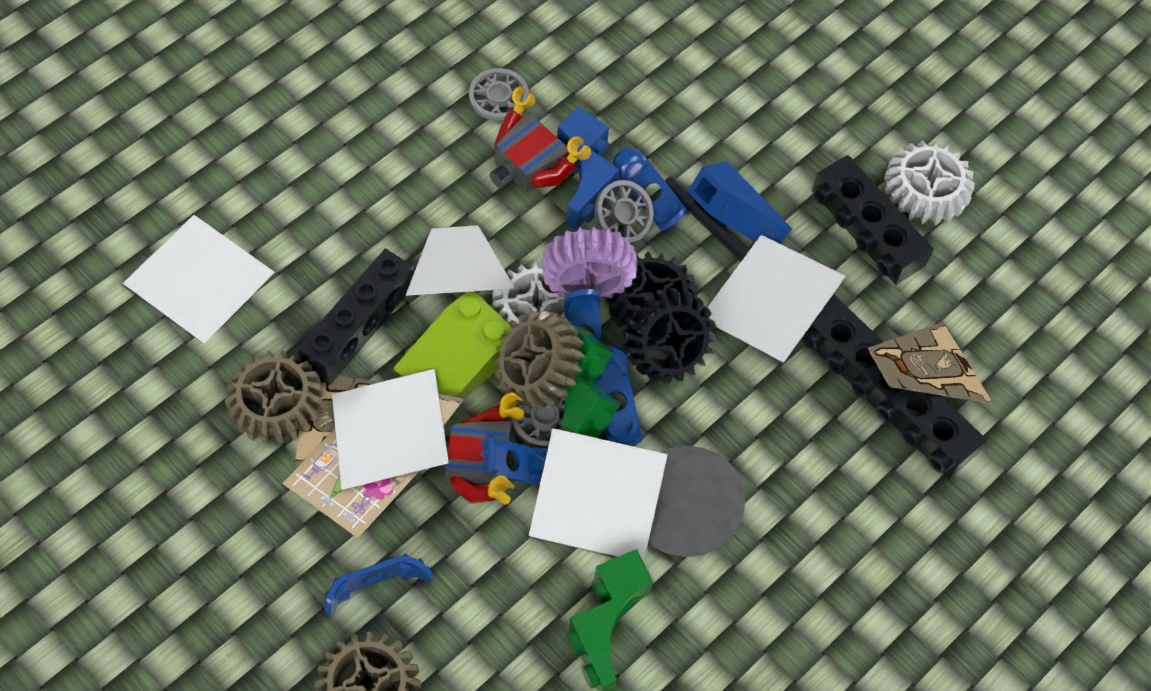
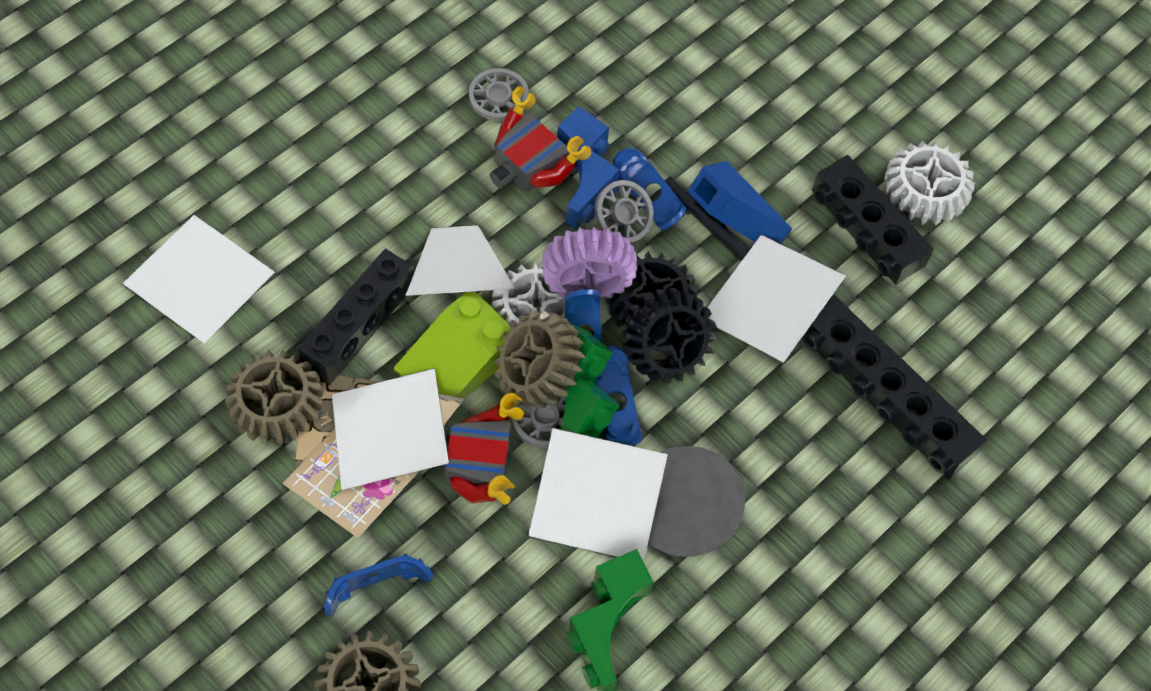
blue piece [480,434,548,485] -> none
sticker [868,322,993,404] -> none

